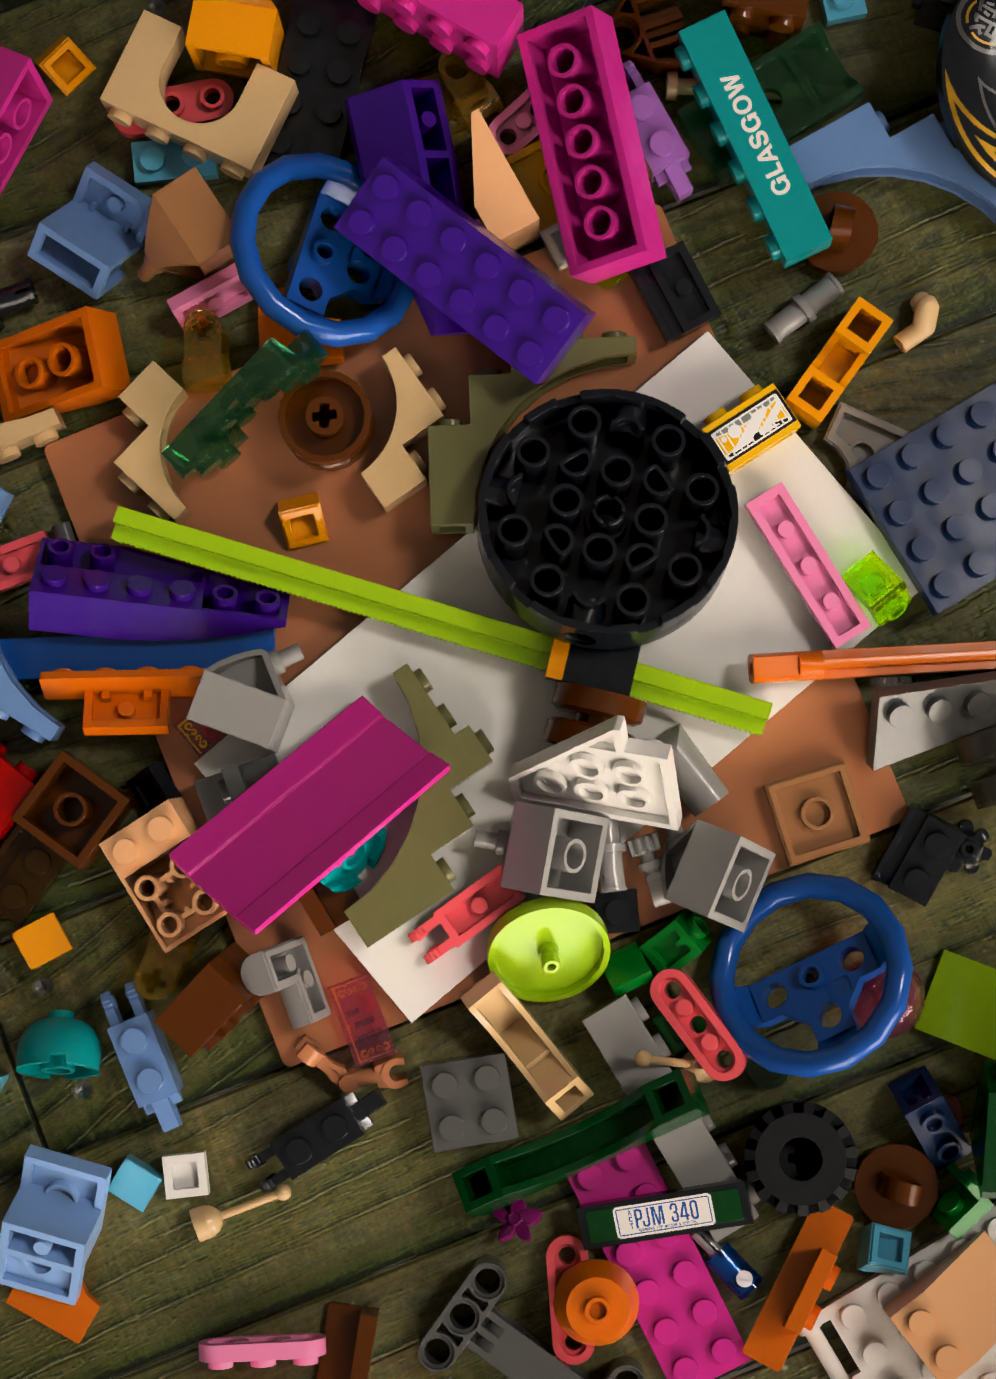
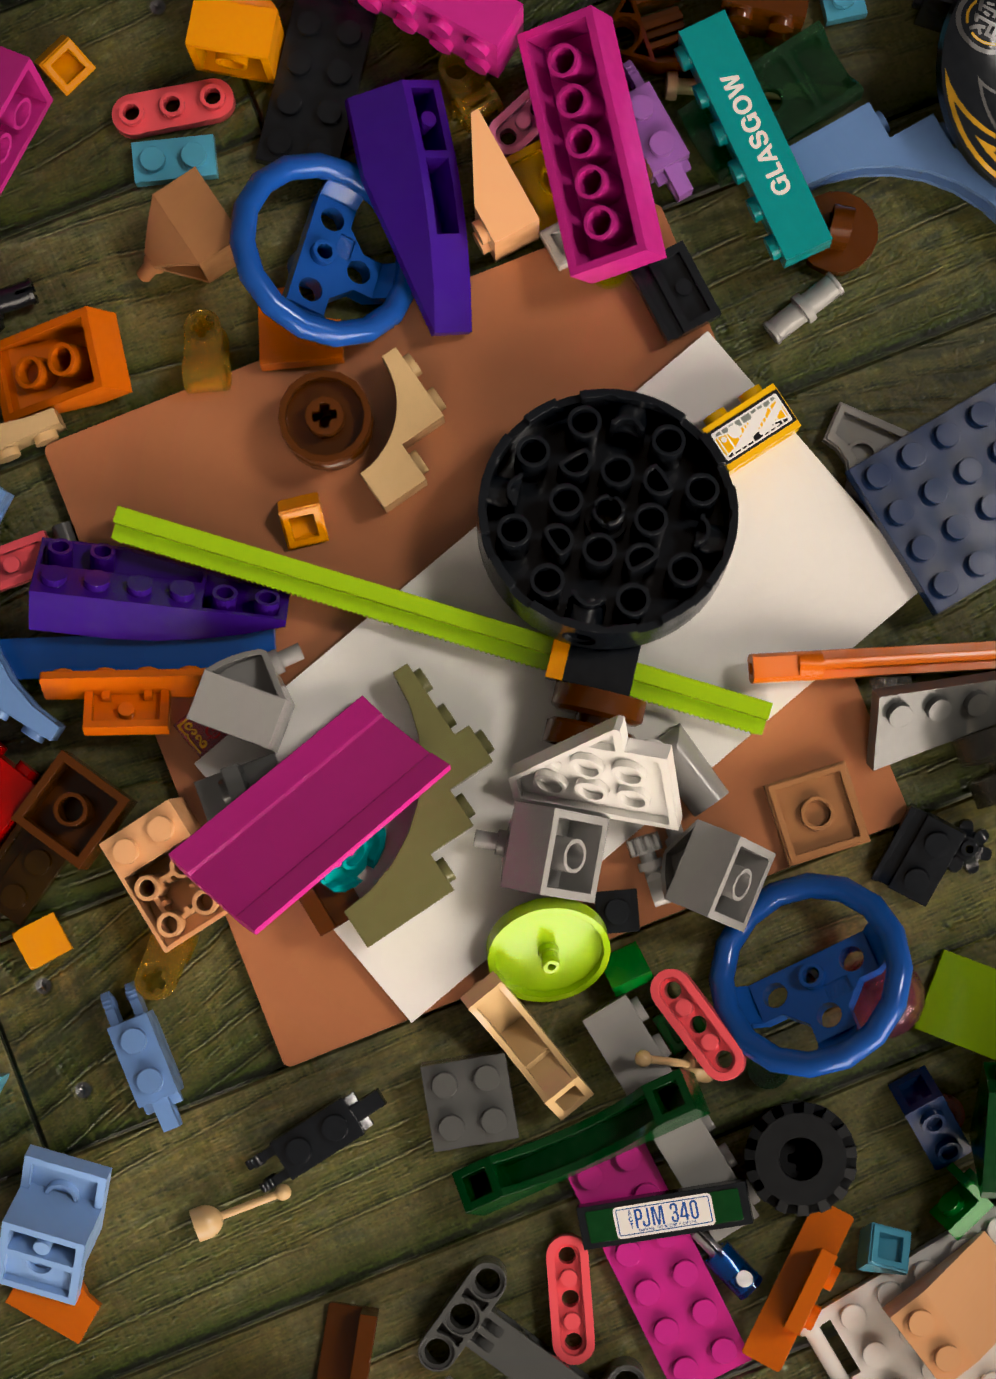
teal cylinder [15,1010,102,1080] -> none
medium blue piece [27,161,152,300] -> none
tan arch [100,9,299,181] -> none
medium azure slope [108,1153,164,1213] -> none
tan arch [114,361,191,524] -> none
black plate [127,760,181,814] -> none
reddish brown brick [153,942,265,1058] -> none
clear green piece [161,329,329,479] -> none
white plate [162,1150,210,1200] -> none
bright pink plate [166,263,253,336] -> none
bright pink plate [198,1333,327,1370] -> none
light grey brick [240,935,331,1030] -> none
nougat piece [294,1034,408,1093] -> none
clear pink tile [327,972,397,1068] -> none
dark purple brick [334,157,596,384] -> none
coral hinge [407,863,527,965] -> none
olive arch [428,331,637,535] -> none
magenta plant [493,1199,543,1243] -> none
orange cone [553,1259,639,1346] -> none
light grey pin [599,819,627,893] -> none
green bracket [639,908,713,972] -> none
bright pink plate [744,482,872,649] -> none
light orange arch [785,296,894,431] -> none
clear neon green bracket [841,550,911,627] -> none
reddish brown tile [852,1142,939,1229] -> none
tan arm [893,291,939,353] -> none

